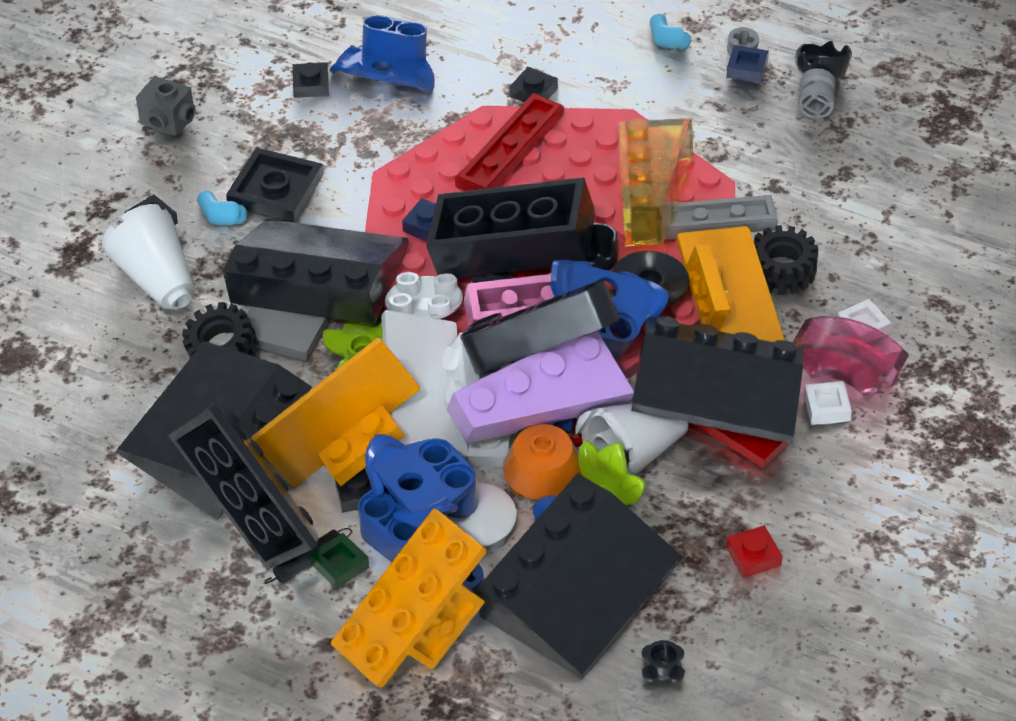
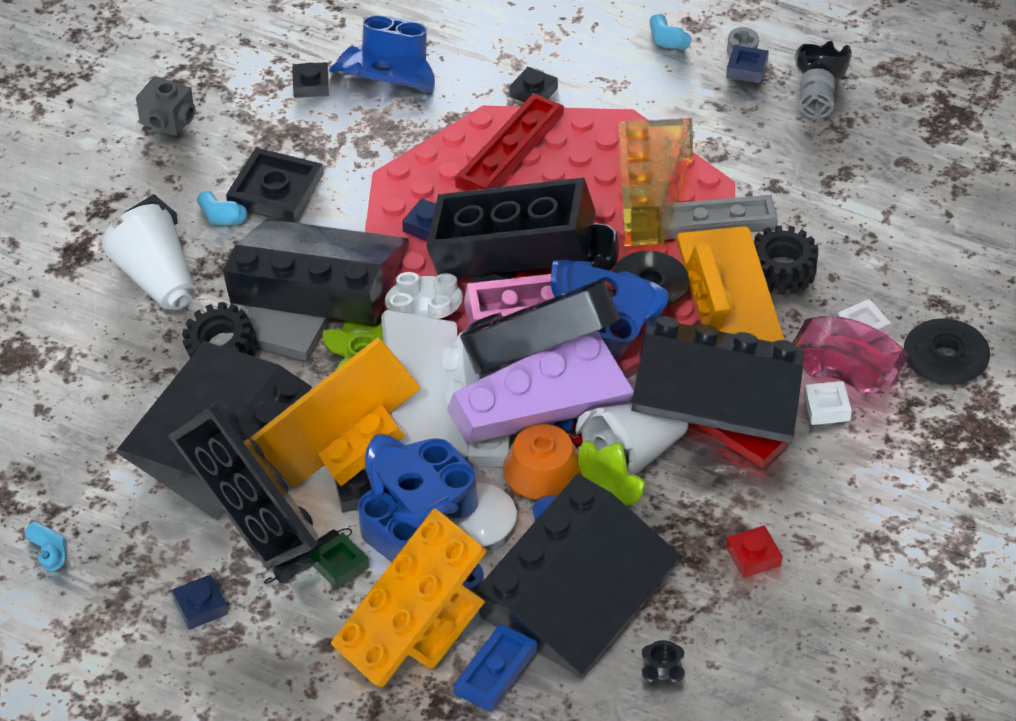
none -> medium azure arm [25,521,67,571]
none -> dark blue plate [172,574,228,630]
none -> blue plate [454,623,537,713]
none -> black wheel [904,318,990,384]

